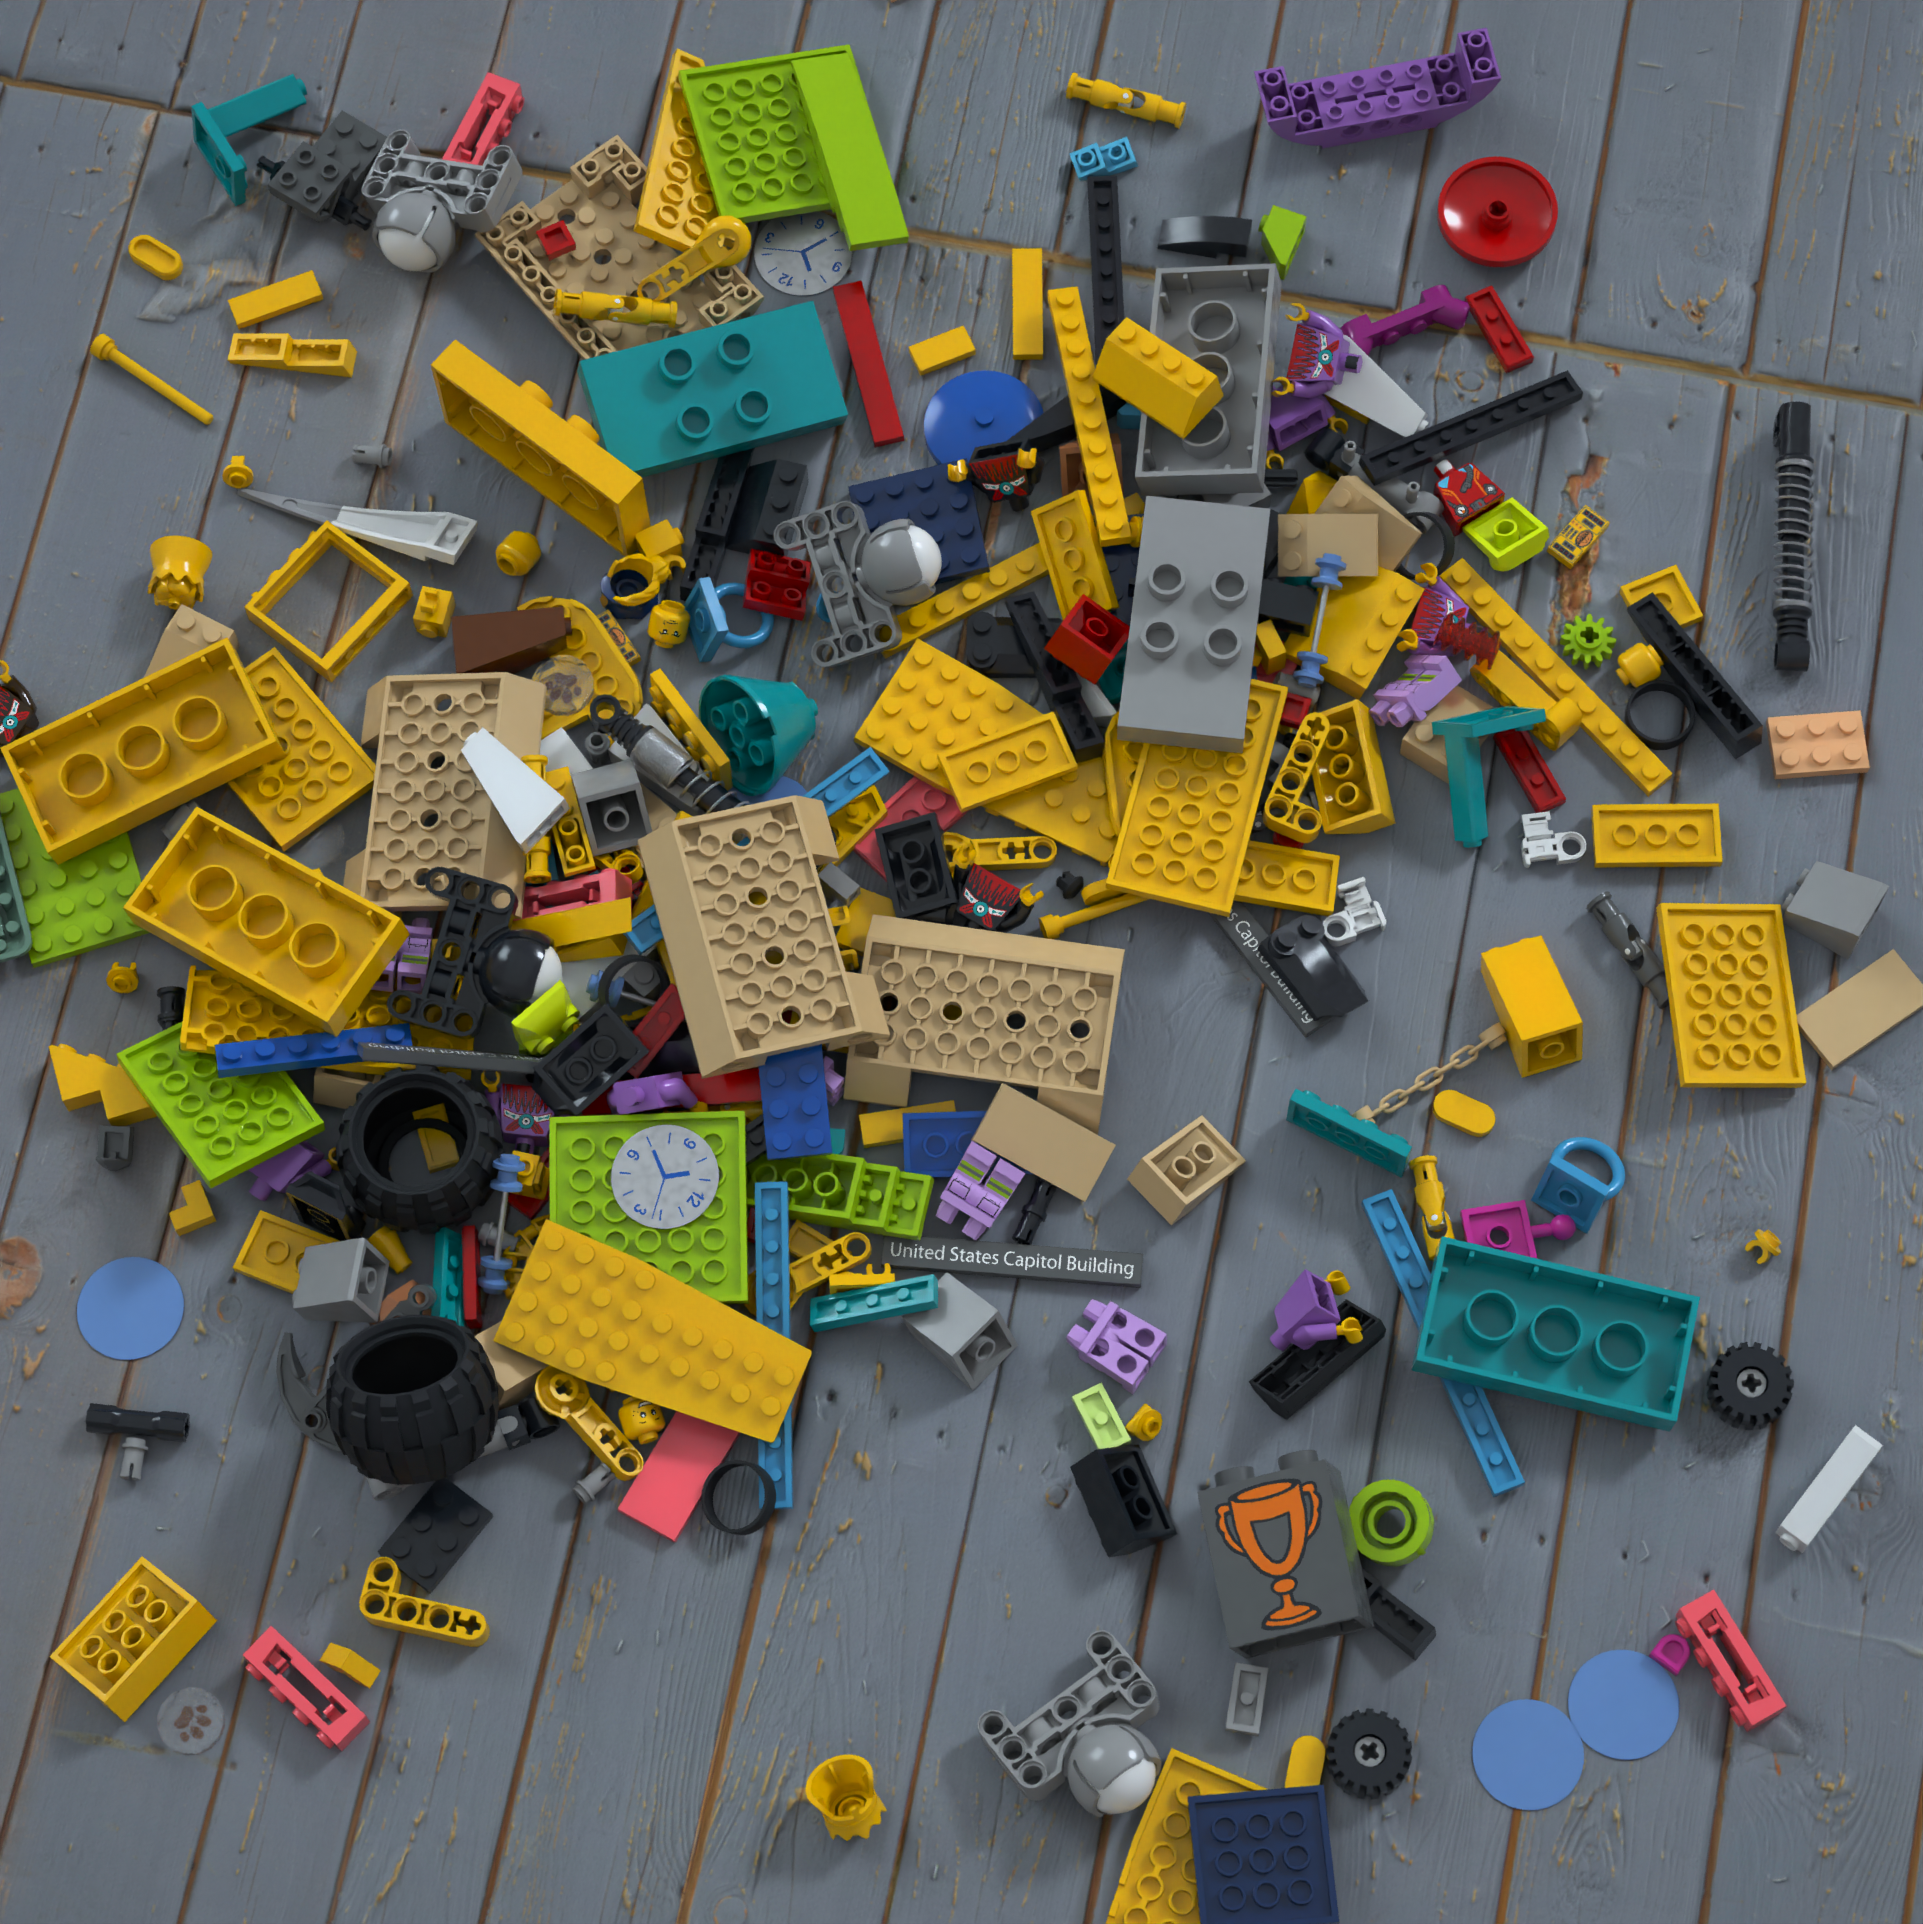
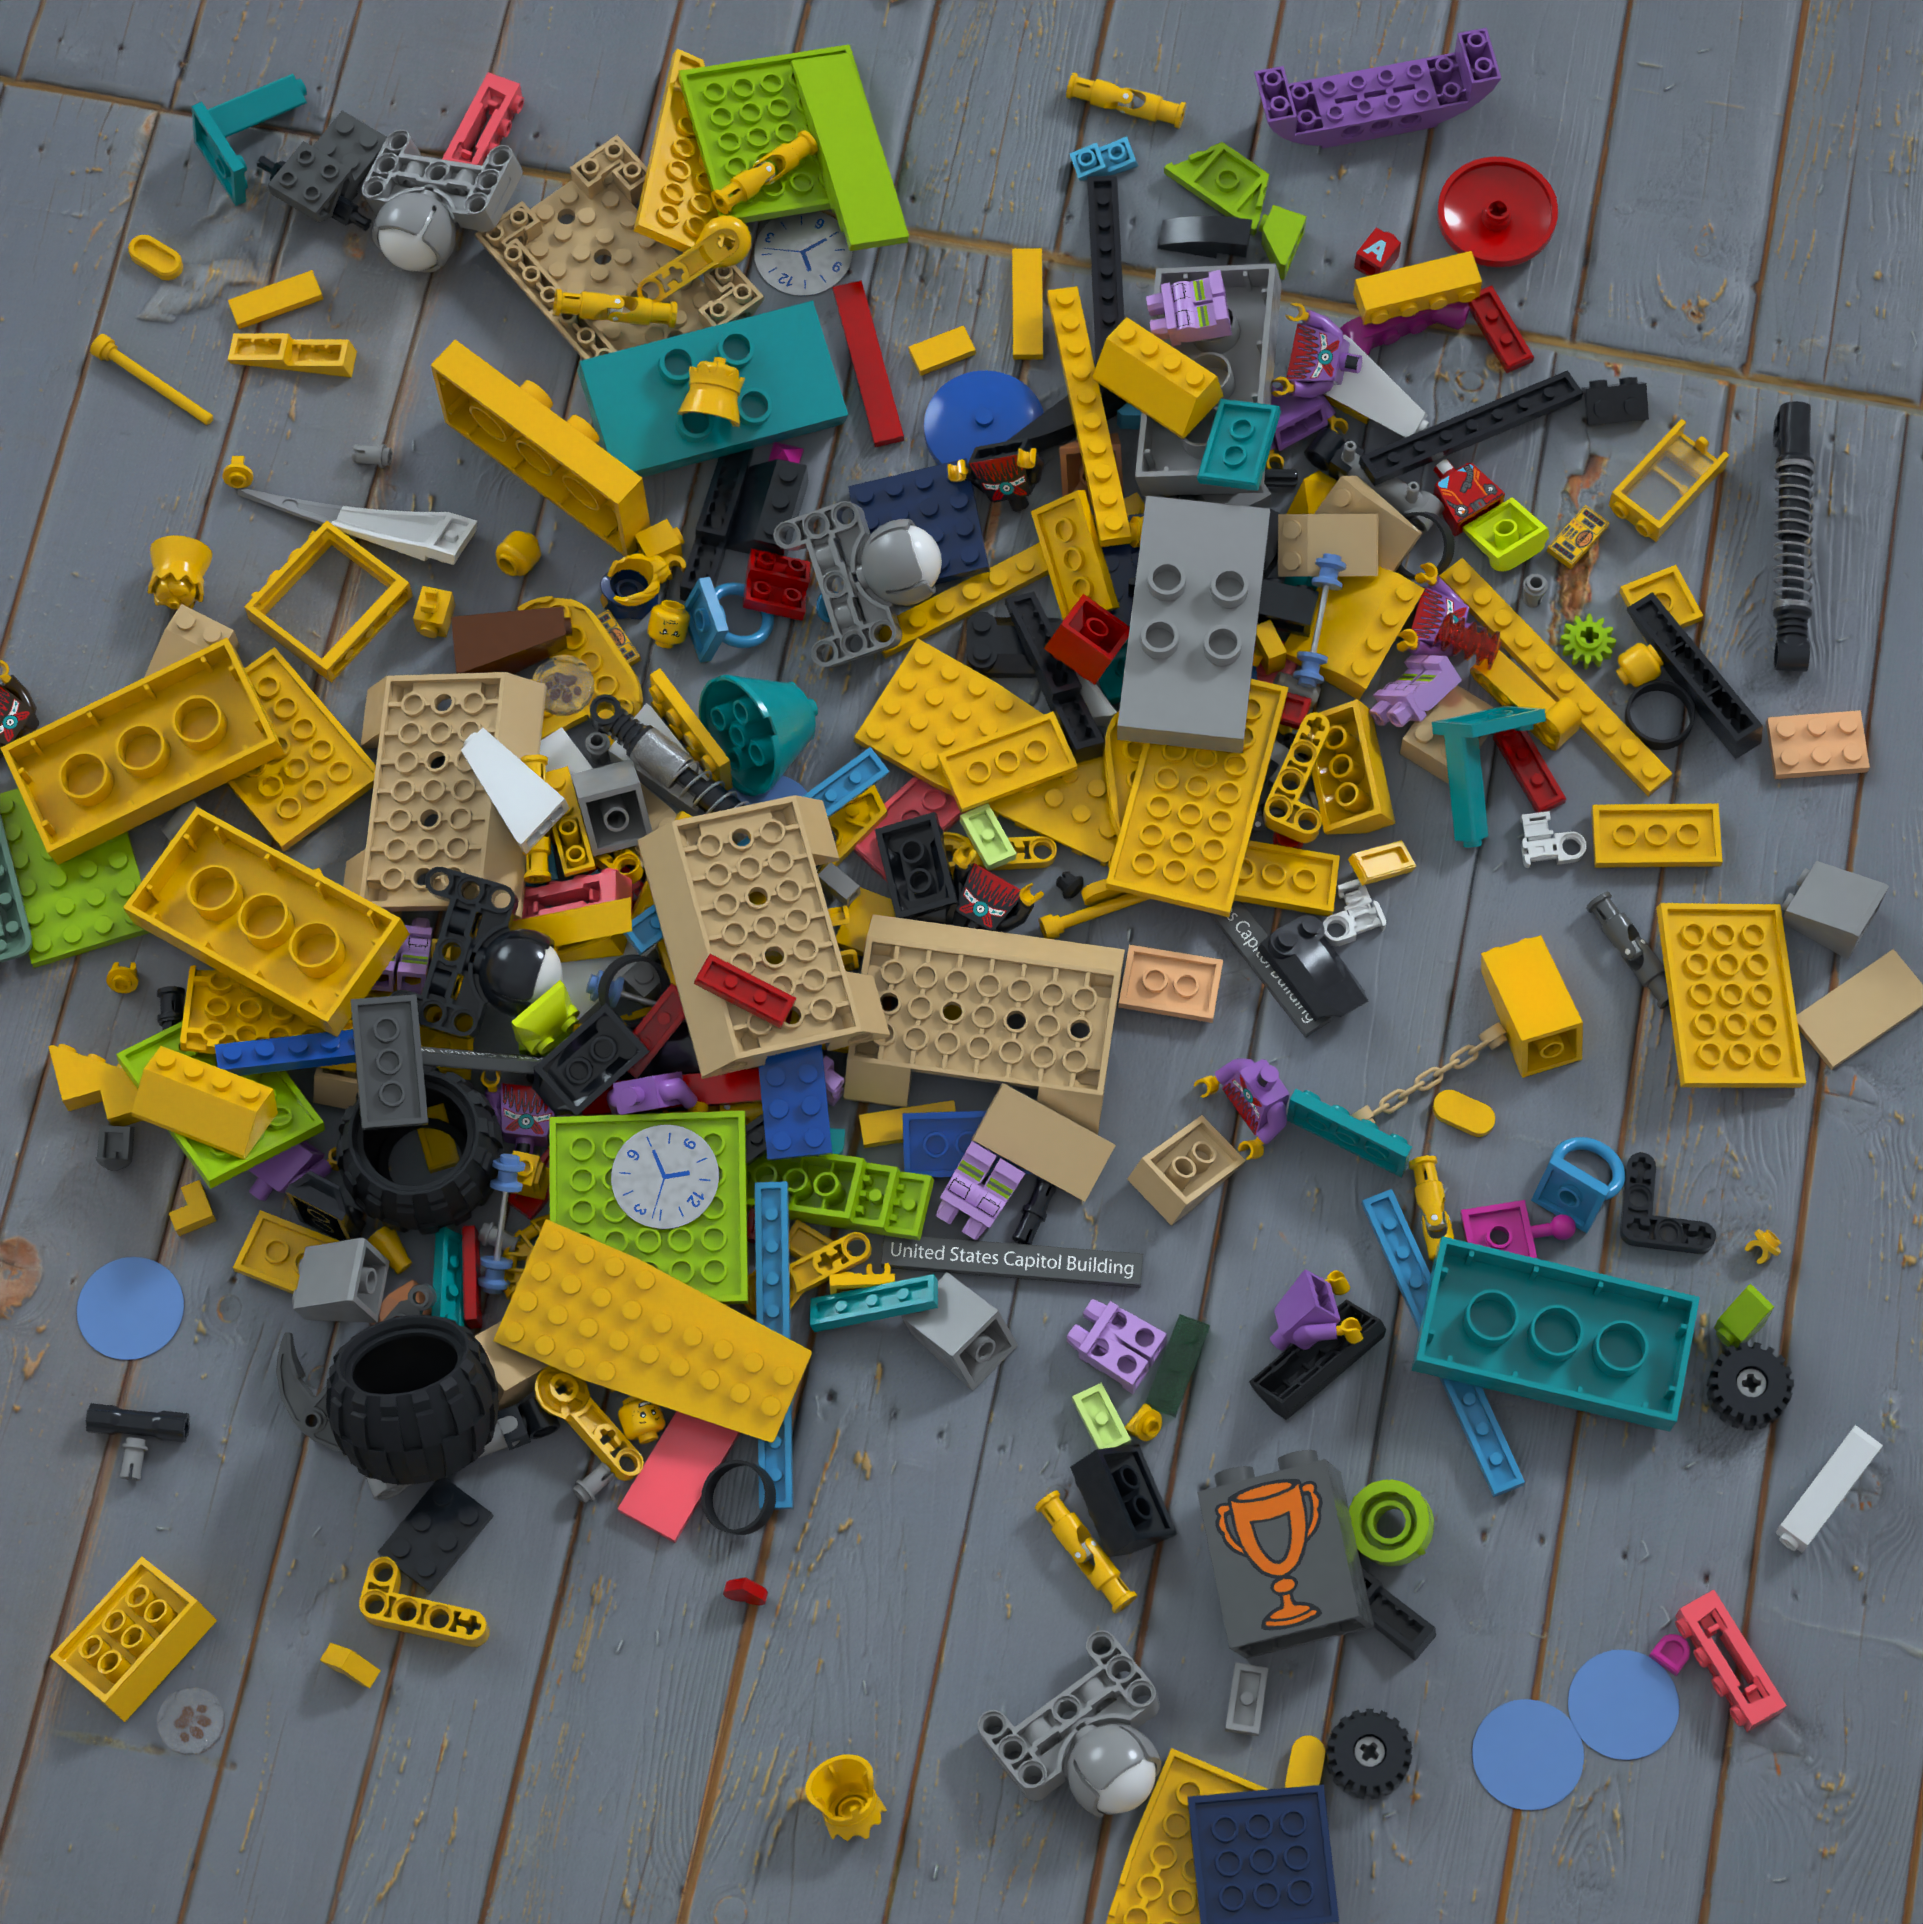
coral brick [243,1626,370,1752] -> none
red plate [536,220,576,261] -> none
none -> yellow slope [131,1046,278,1160]
none -> dark grey plate [350,994,428,1130]
none -> yellow hat [677,357,745,427]
none -> red tile [694,954,797,1029]
none -> yellow piece [711,130,818,215]
none -> red tile [723,1577,768,1606]
none -> dark pink slope [768,442,804,464]
none -> yellowish green plate [960,803,1017,871]
none -> yellow piece [1035,1490,1137,1614]
none -> light nougat plate [1118,945,1223,1023]
none -> clear green plate [1145,1314,1210,1417]
none -> lavender hips [1146,270,1232,346]
none -> lime wing [1164,142,1269,236]
none -> medium lavender torso [1194,1058,1290,1160]
none -> teal tile [1197,399,1281,491]
none -> yellow tile [1348,840,1416,886]
none -> yellow brick [1353,251,1482,325]
none -> red brick [1354,227,1401,276]
none -> light grey pin [1522,574,1548,607]
none -> black bracket [1581,377,1649,425]
none -> door [1608,418,1729,542]
none -> black beam [1620,1152,1716,1254]
none -> lime slope [1714,1283,1774,1348]

